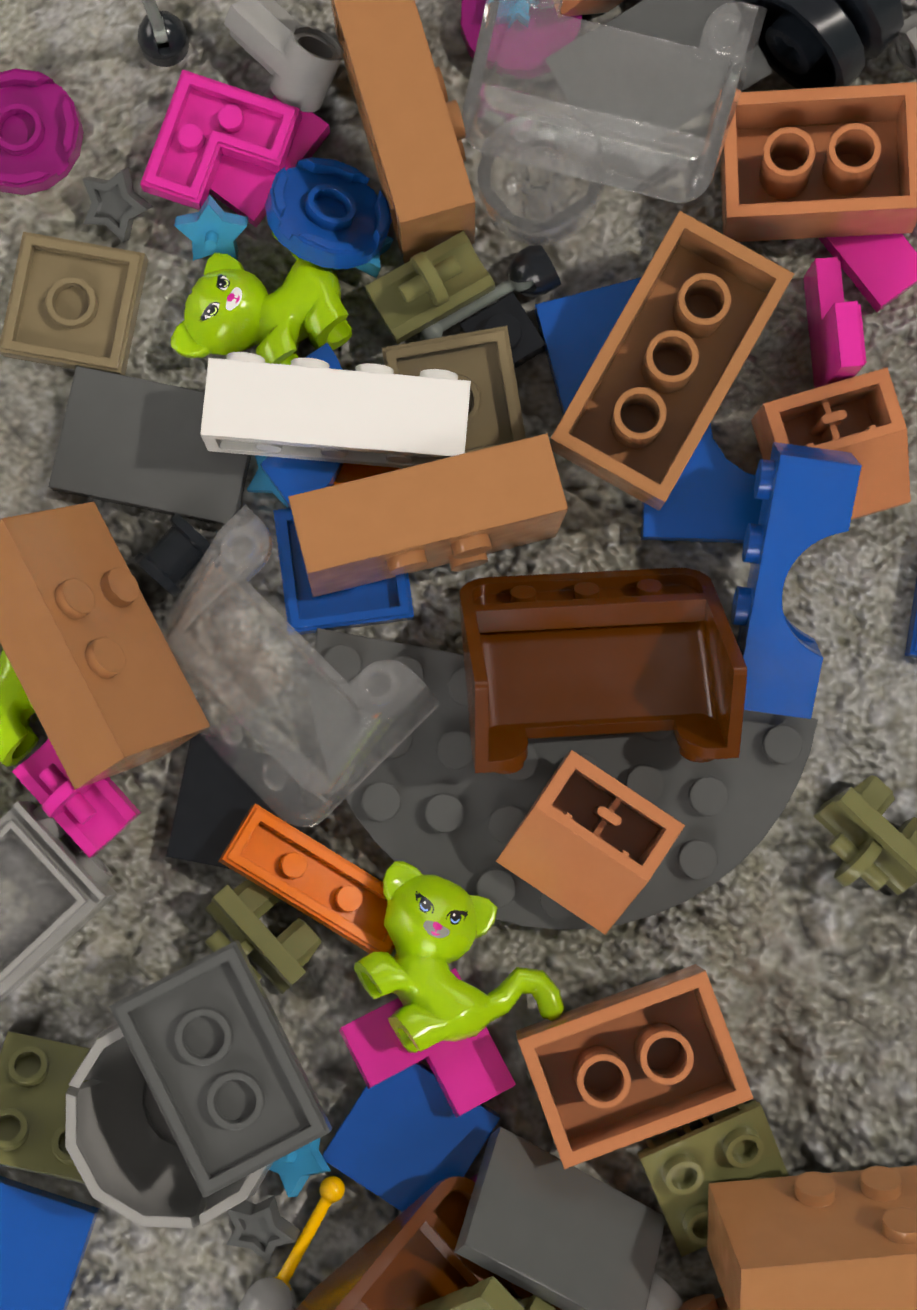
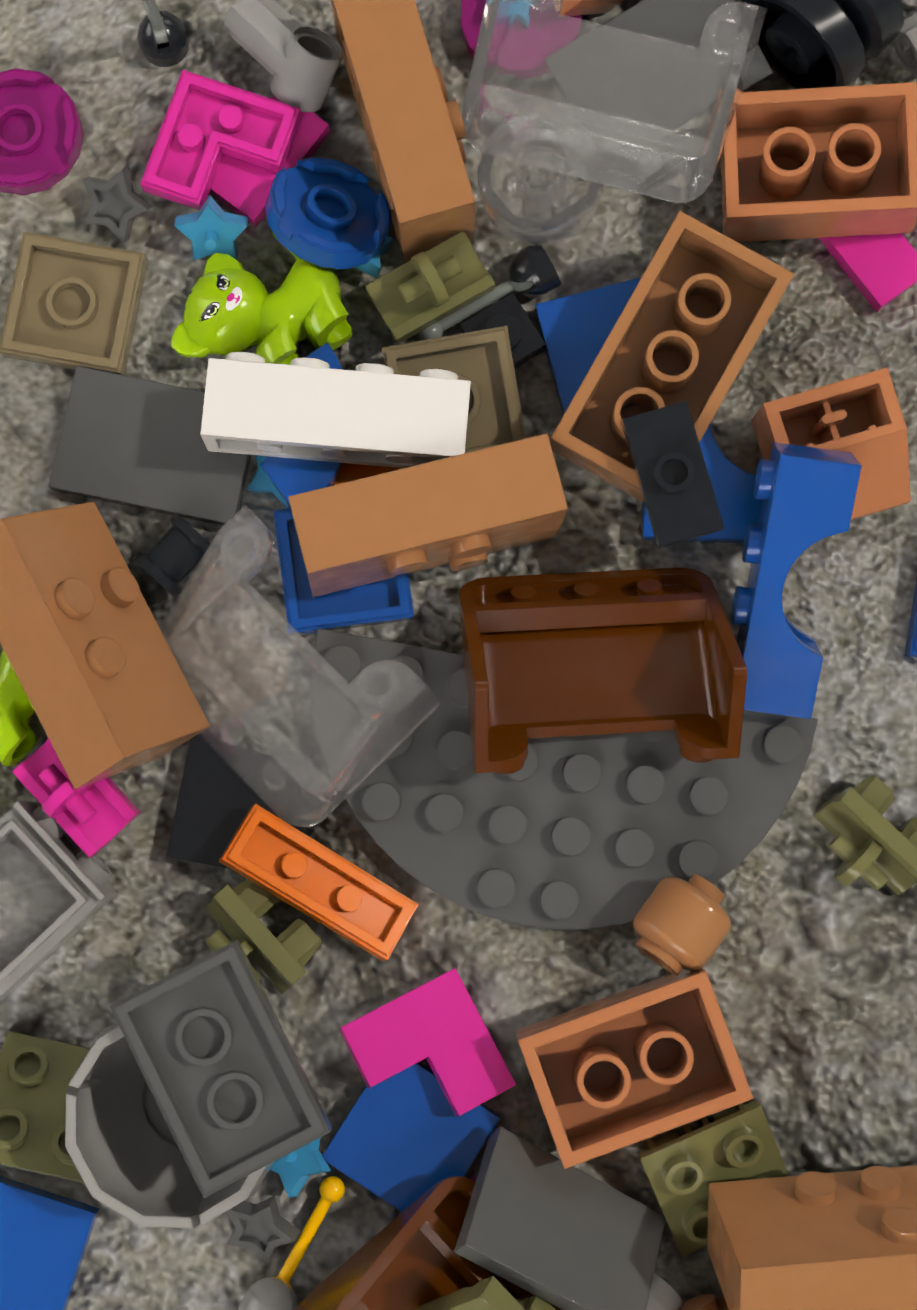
lime animal [354,861,564,1053] -> none
nougat slope [496,750,685,935] -> none
dark pink tile [803,257,867,388] -> none
none -> black plate [621,400,724,549]
none -> medium nougat head [633,874,731,976]

